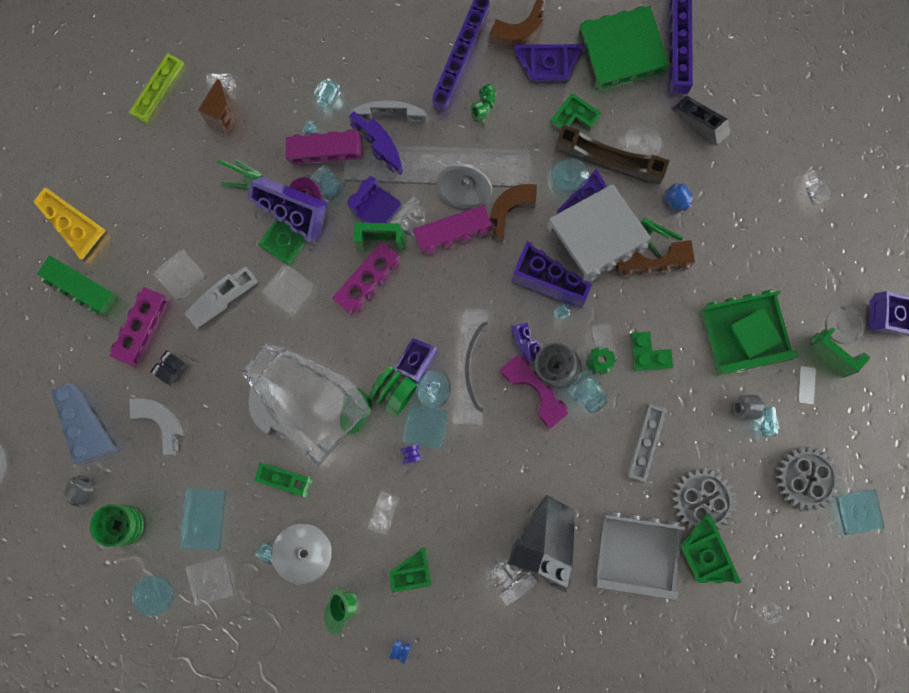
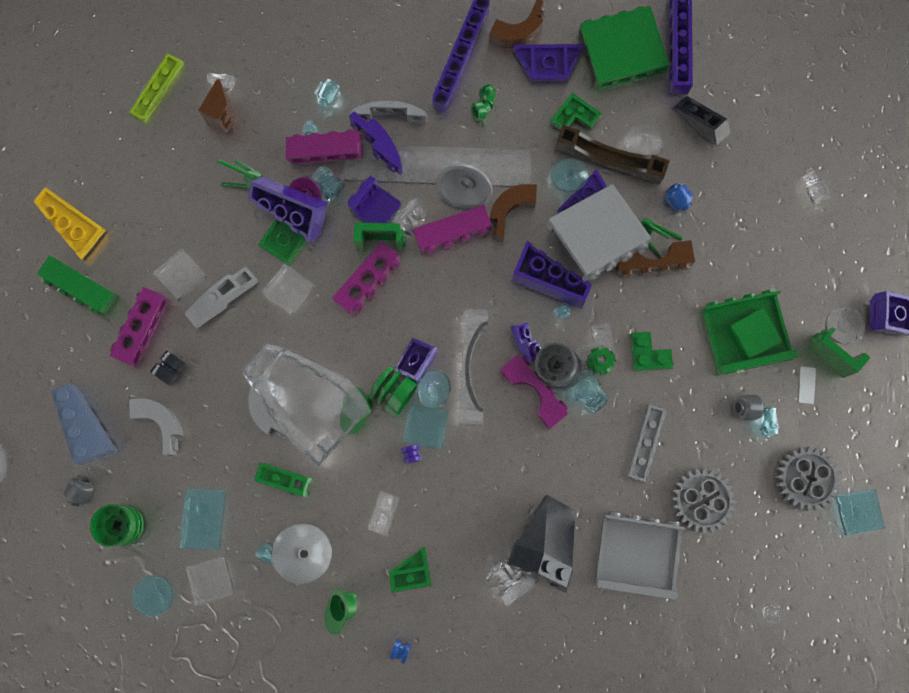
green wing [680,513,741,584] -> none

